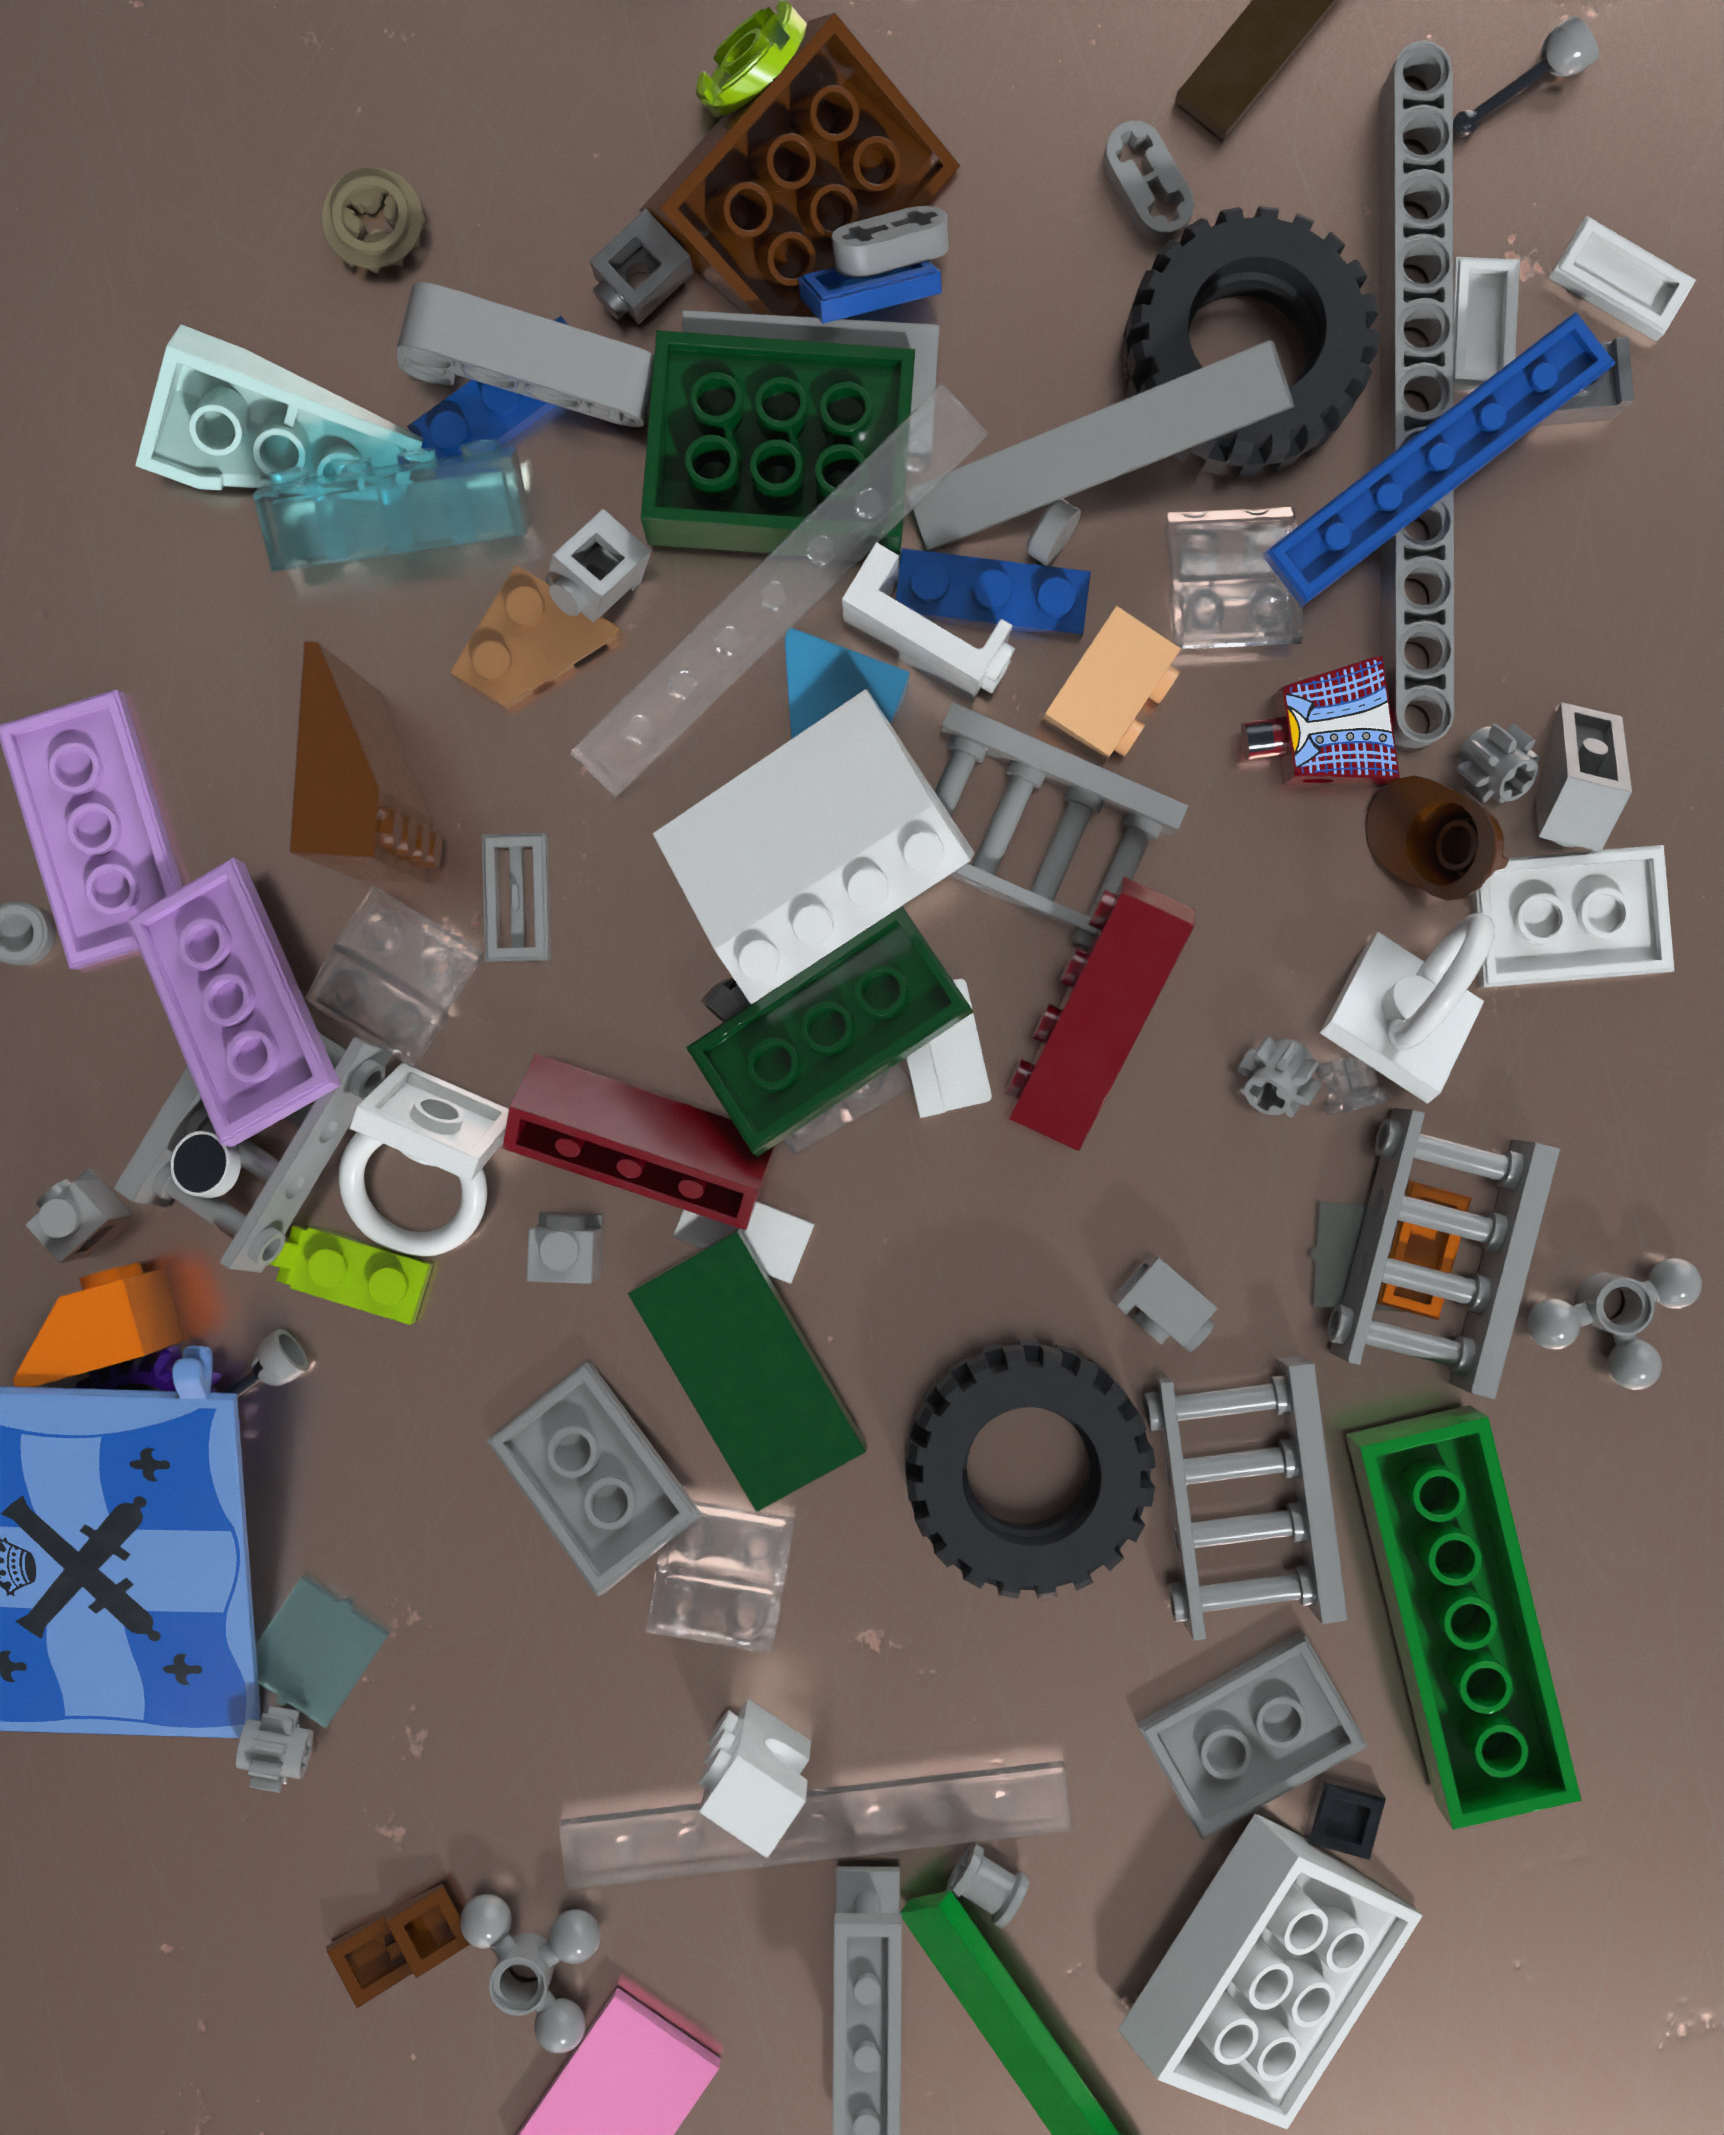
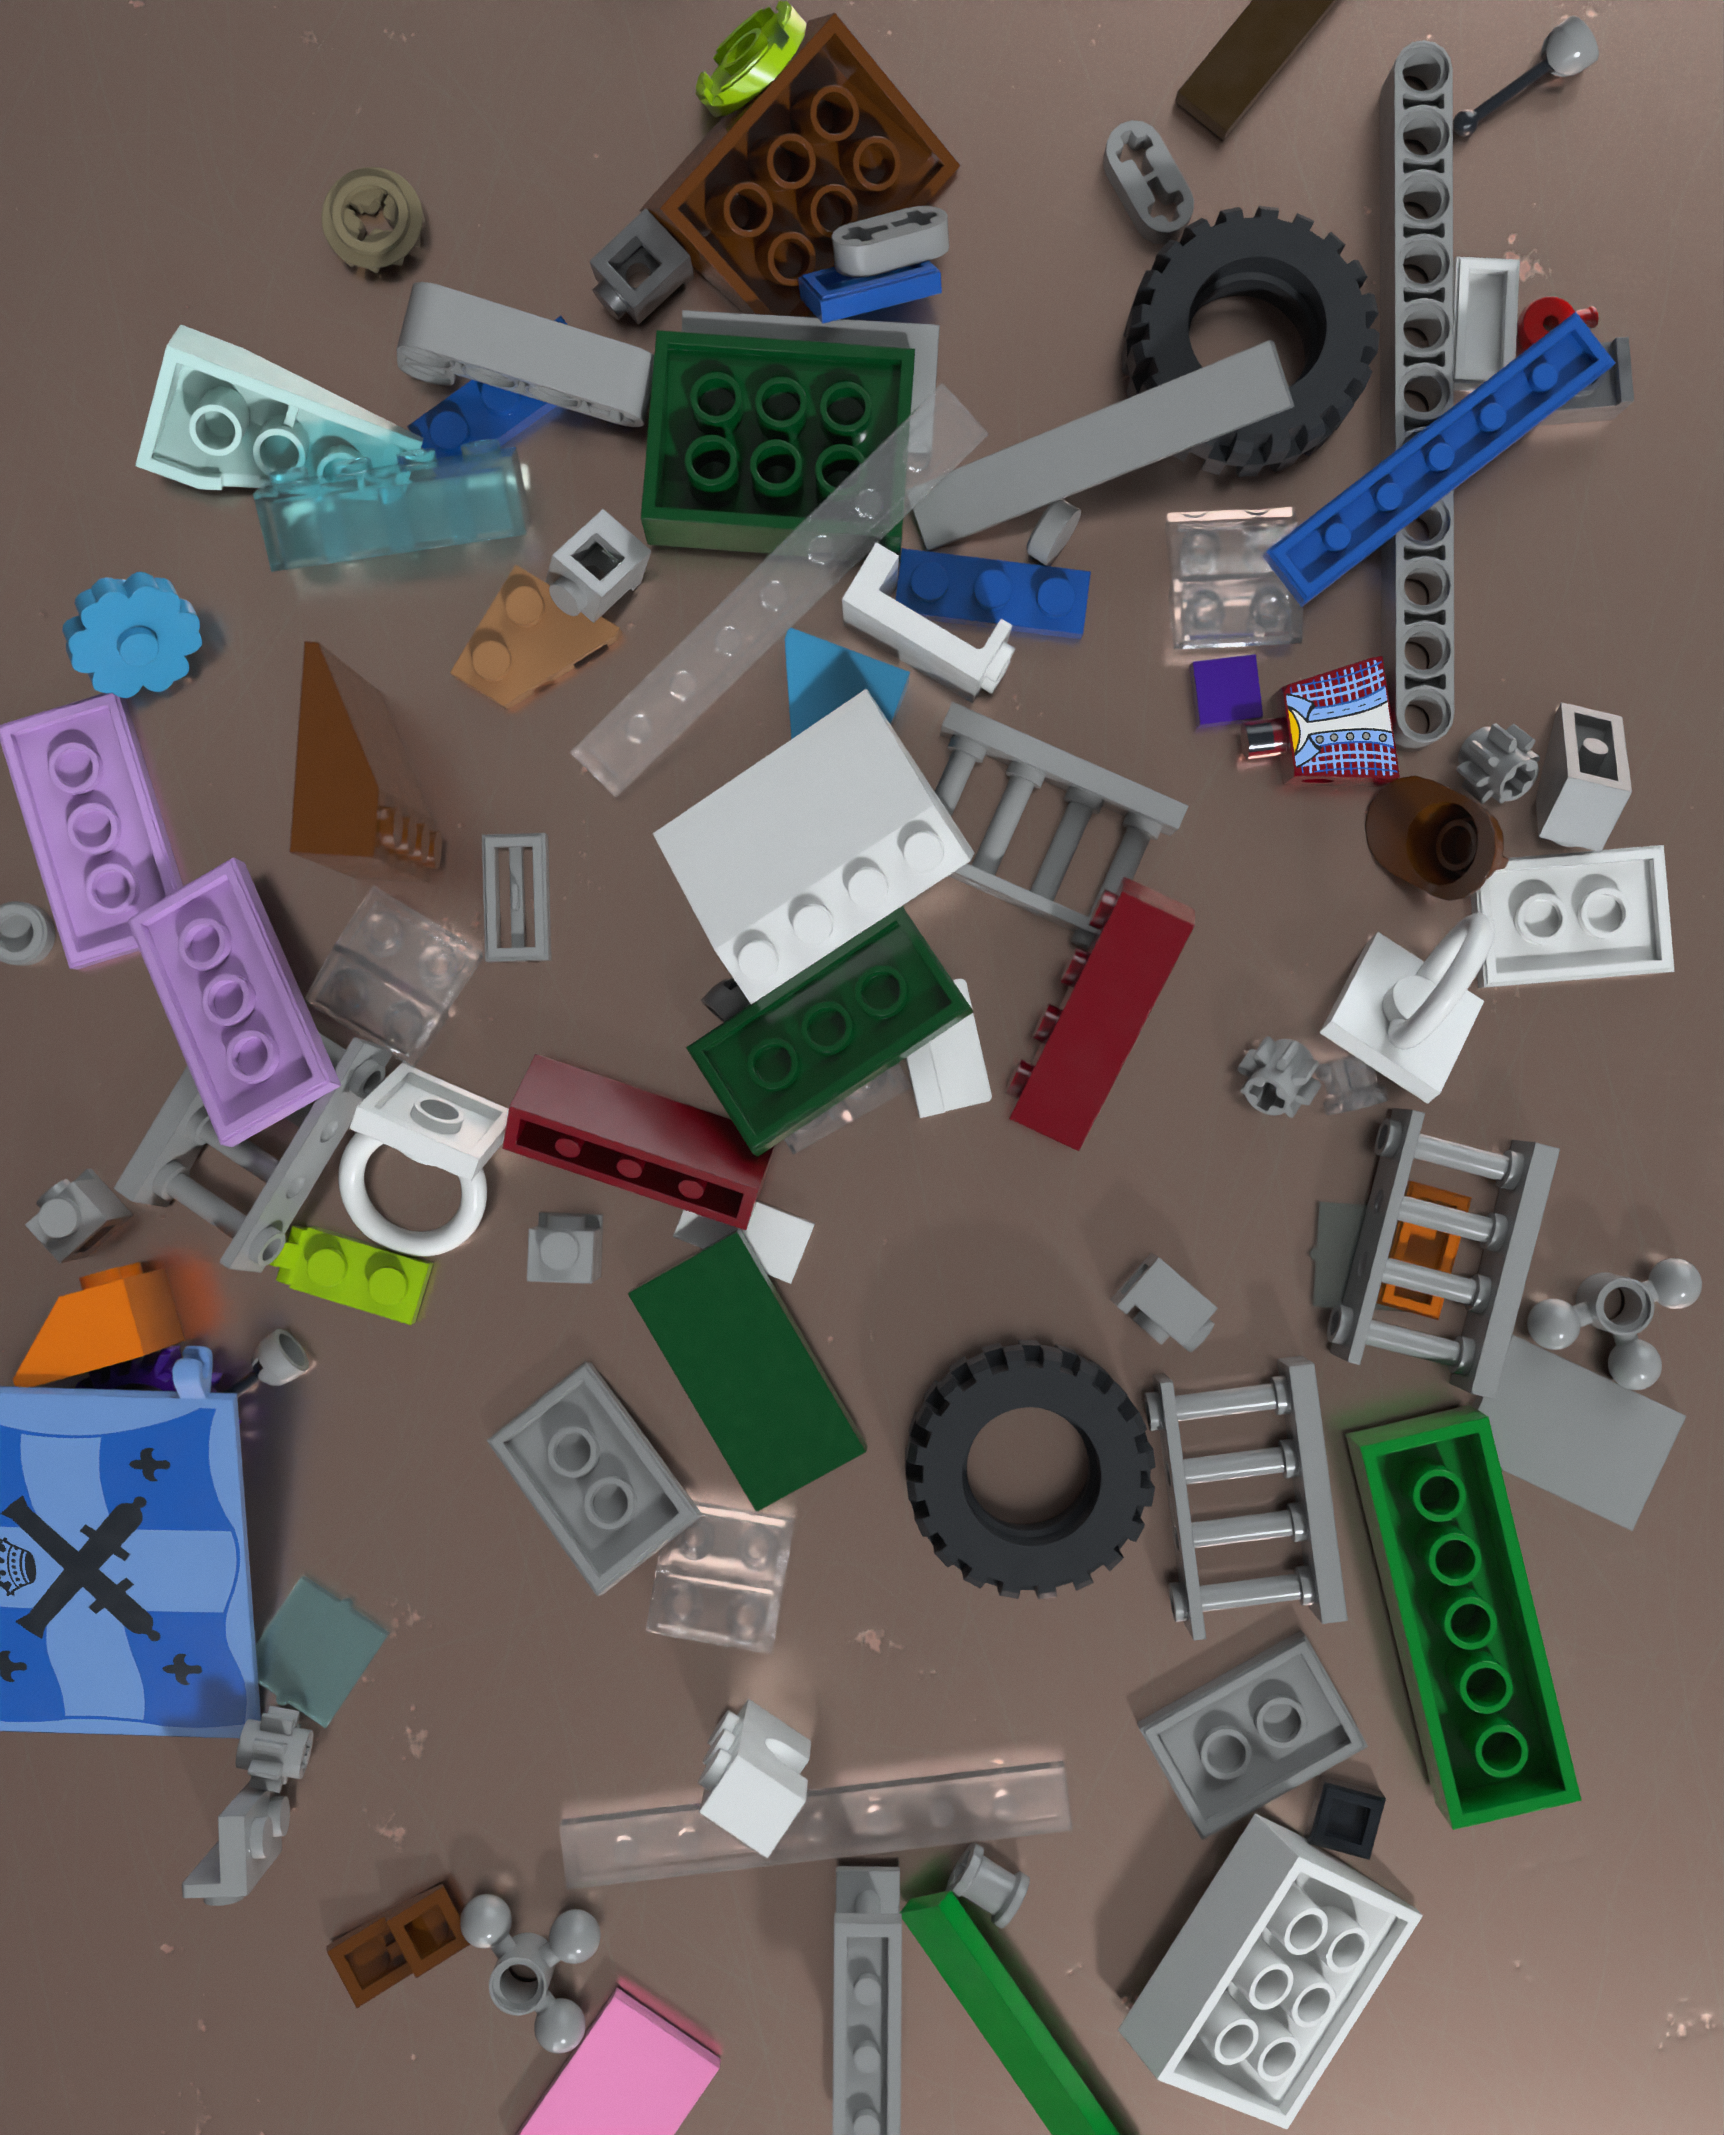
black tile [170,1131,241,1198] -> none
light nougat brick [1040,606,1181,765] -> none
white tile [1548,216,1696,342] -> none
none -> dark azure plant [62,572,202,698]
none -> light grey bracket [182,1781,290,1906]
none -> dark purple tile [1189,654,1263,729]
none -> light grey tile [1472,1334,1686,1531]
none -> red piece [1517,296,1599,351]

